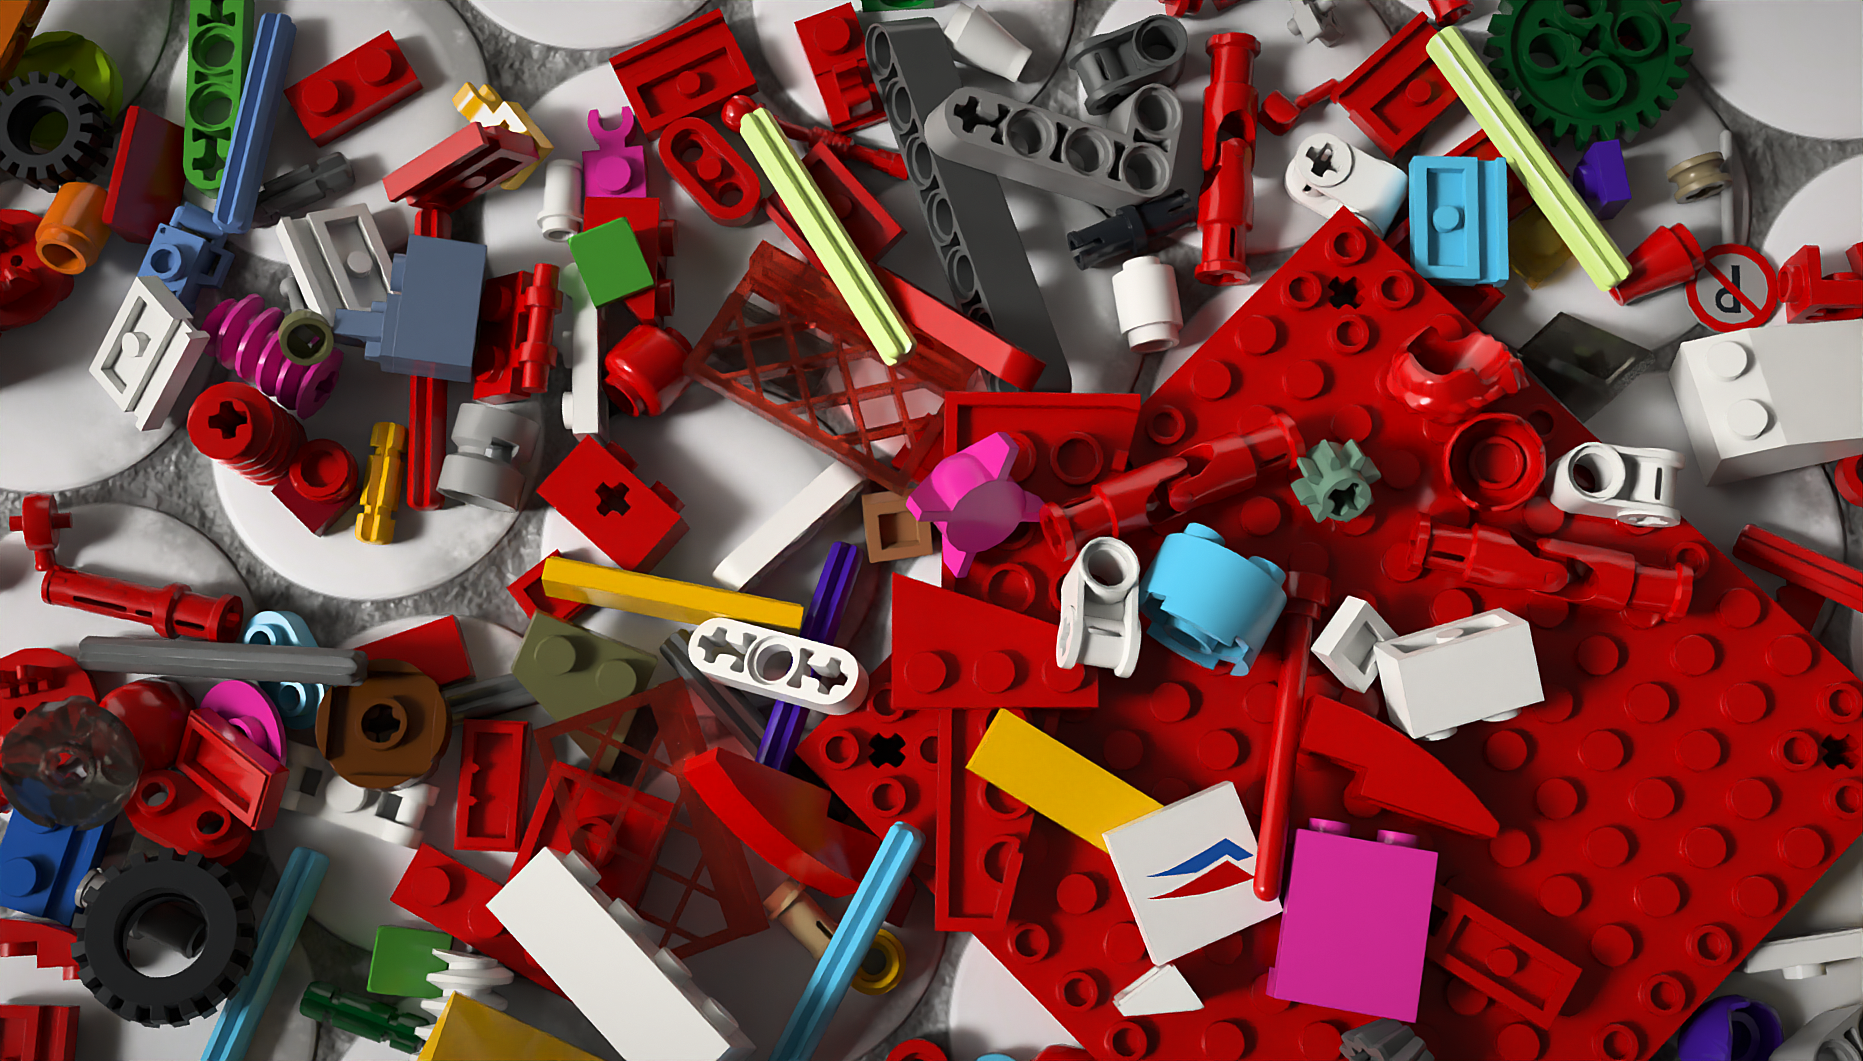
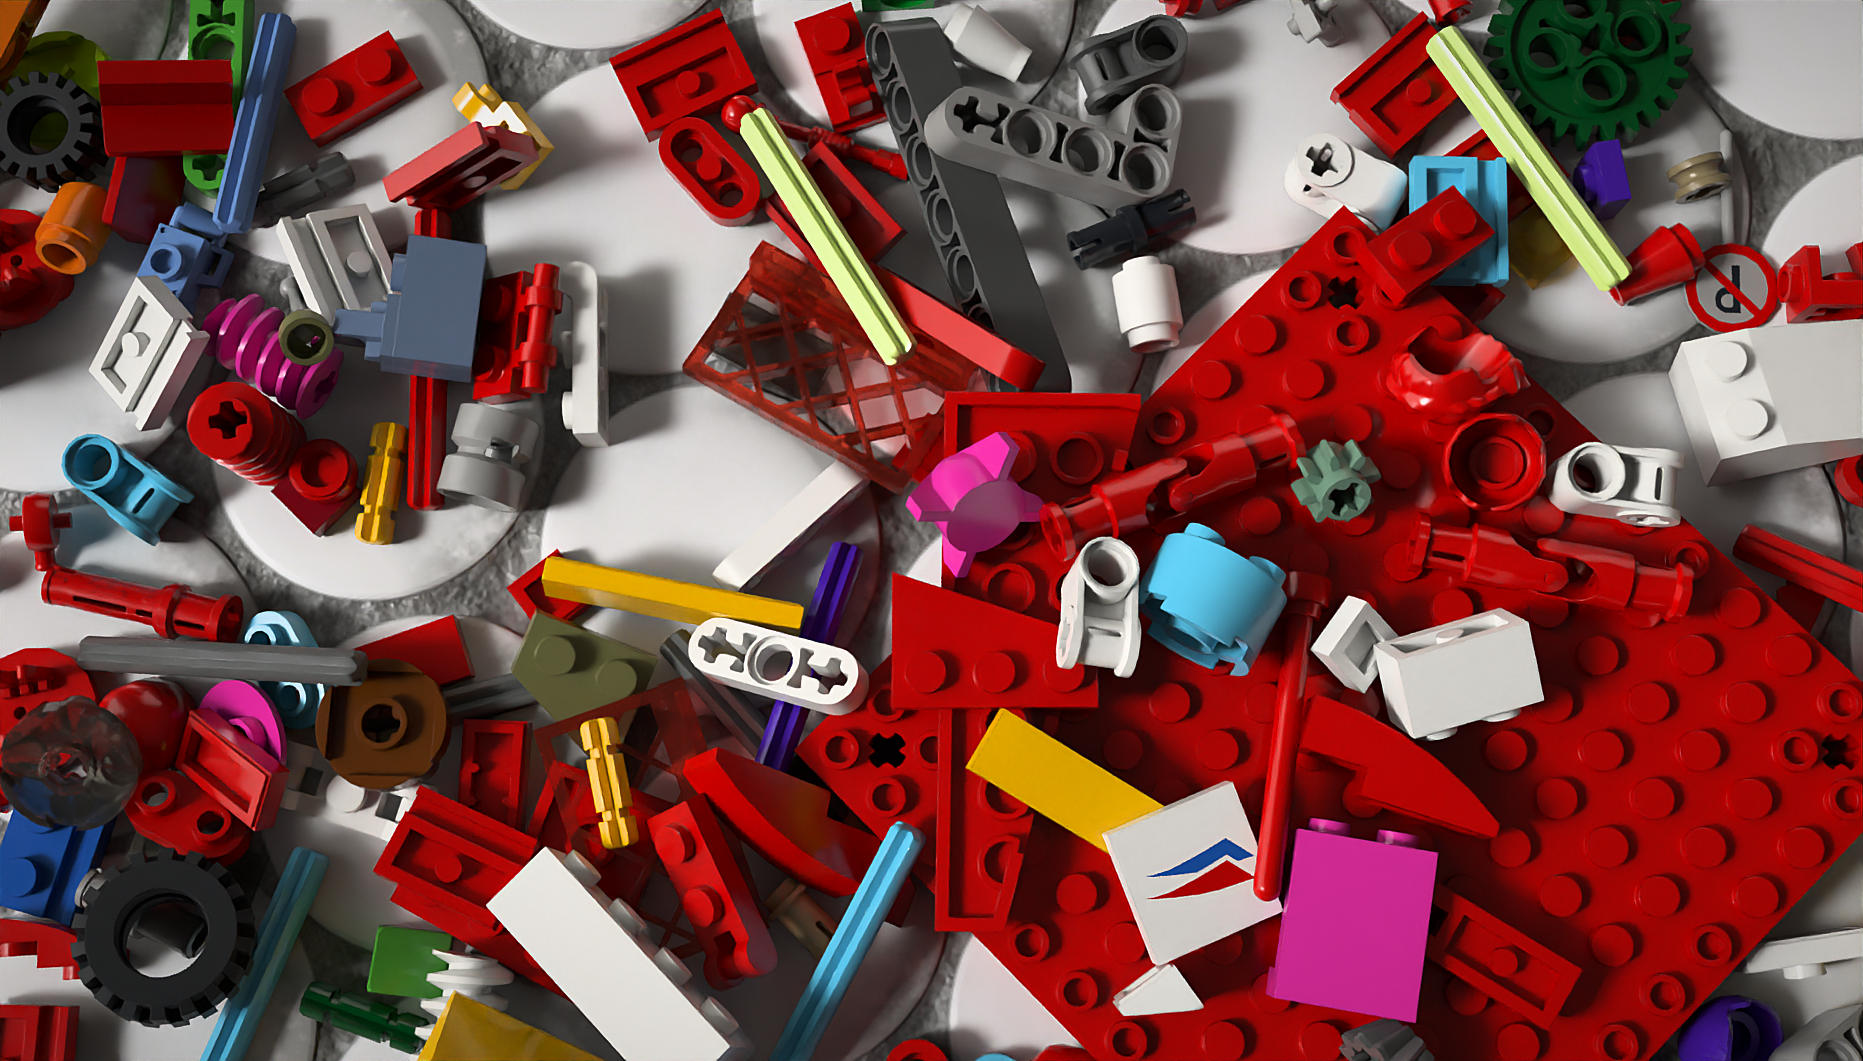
red brick [535,434,690,575] -> none
white pin [537,159,584,243] -> none
bright green slope [567,217,655,310] -> none
dark pink plate [582,106,650,198] -> none
red slope [583,197,678,330] -> none
red head [601,324,696,417] -> none
yellow plate [850,929,907,995] -> none
medium nougat plate [861,488,933,563] -> none
red piece [1194,32,1261,287] -> none
red hand [1258,78,1339,136] -> none
clear smoke slope [1516,311,1655,424] -> none
none -> medium azure piece [61,434,195,546]
none -> red panel [97,59,234,157]
none -> red plate [373,785,541,932]
none -> yellow axle [580,717,639,849]
none -> red plate [644,793,777,992]
none -> red plate [1354,185,1496,307]

